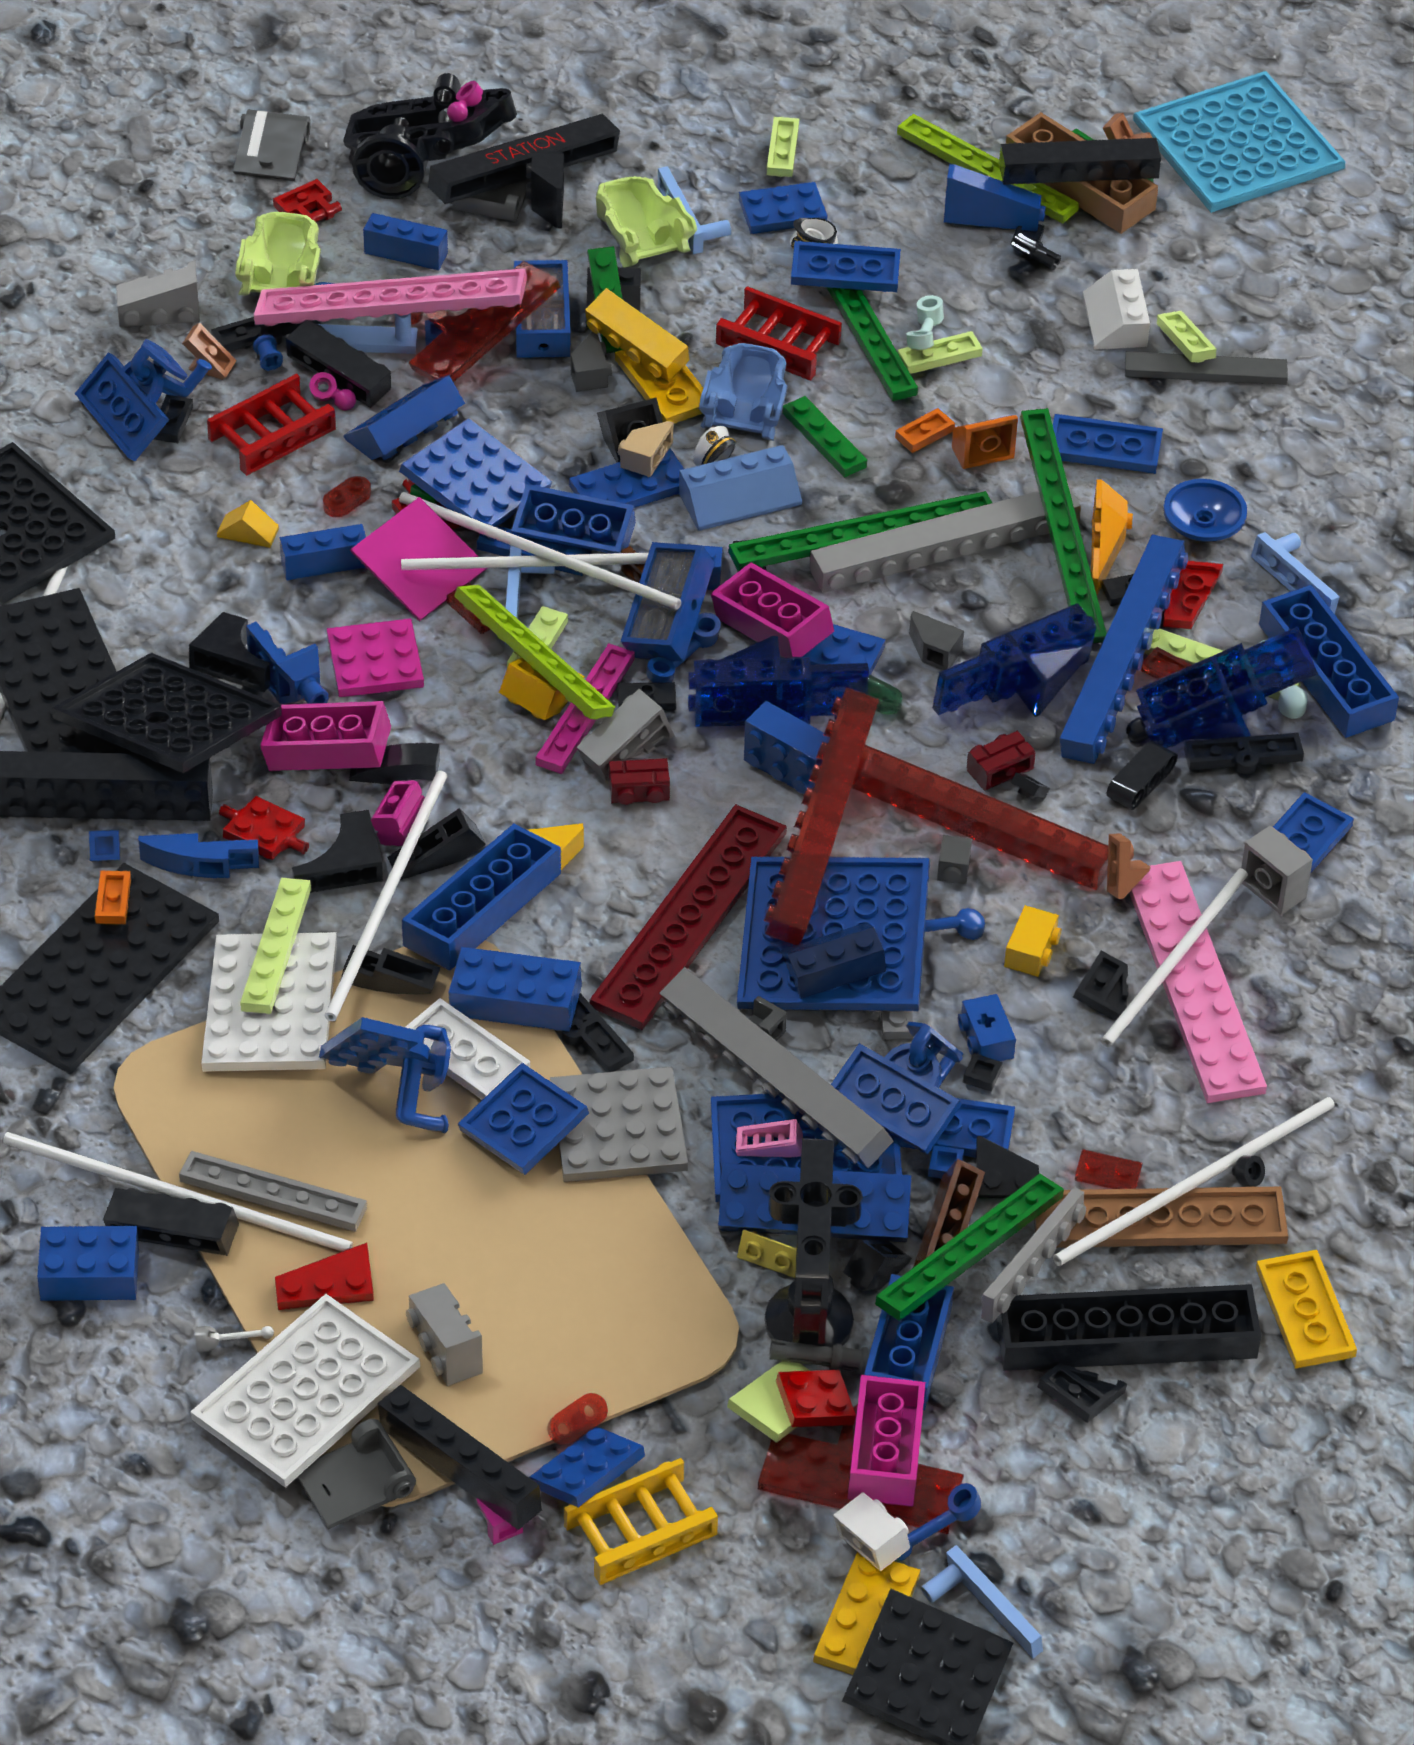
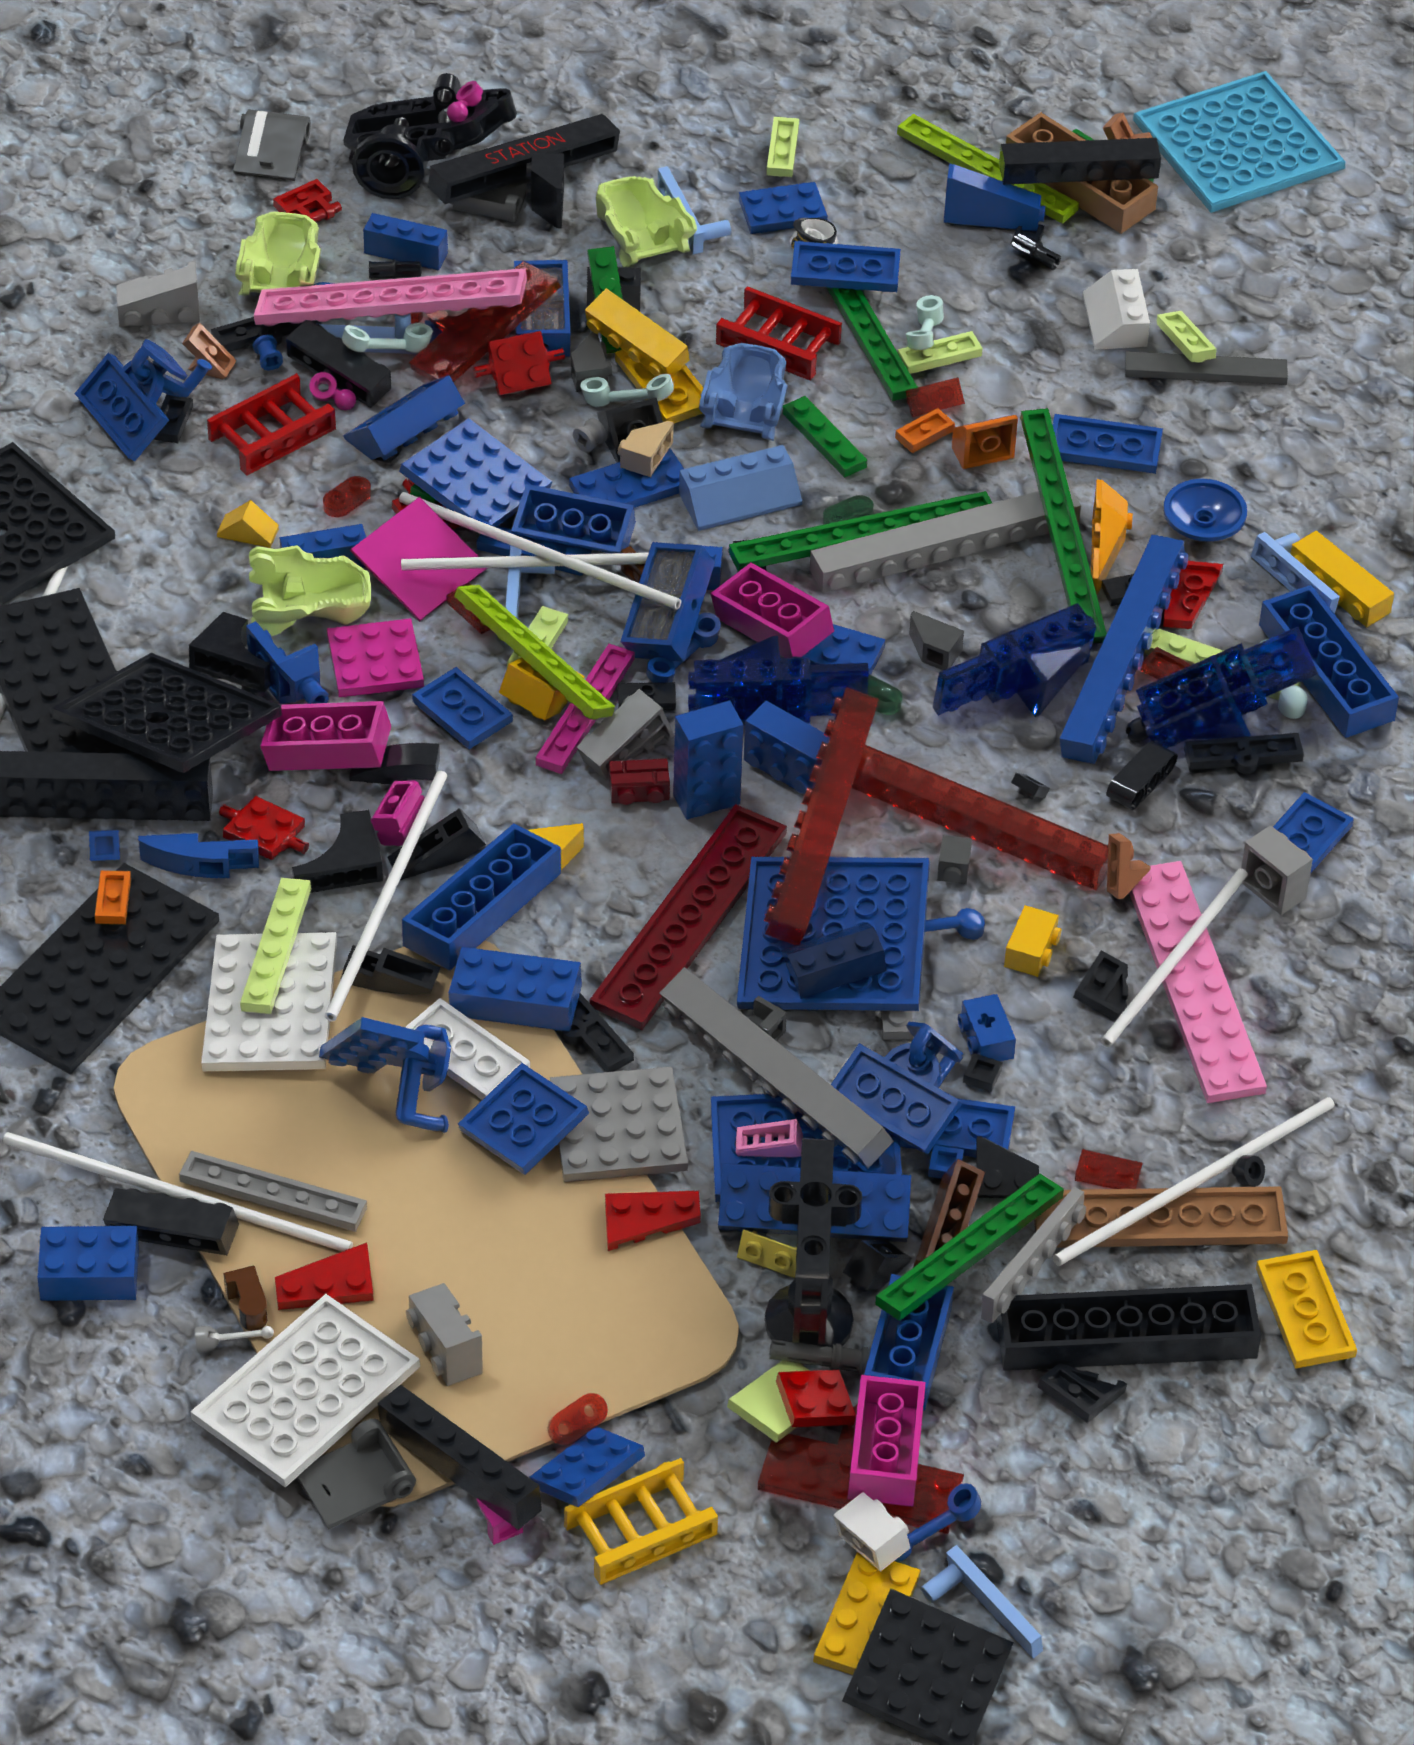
piece [693,426,737,466] -> none
dark red brick [966,730,1036,791] -> none
none -> reddish brown leg [223,1265,268,1331]
none -> yellowish green animal [249,545,371,636]
none -> light aqua piece [342,323,433,353]
none -> black axle [369,259,422,279]
none -> blue plate [412,667,513,750]
none -> red plate [473,331,565,395]
none -> light grey wheel [573,418,607,453]
none -> light aqua piece [580,374,674,407]
none -> red wing [605,1191,701,1251]
none -> blue brick [673,700,744,820]
none -> clear green plate [823,495,874,525]
none -> clear red plate [905,377,965,417]
none -> yellow brick [1291,530,1394,628]

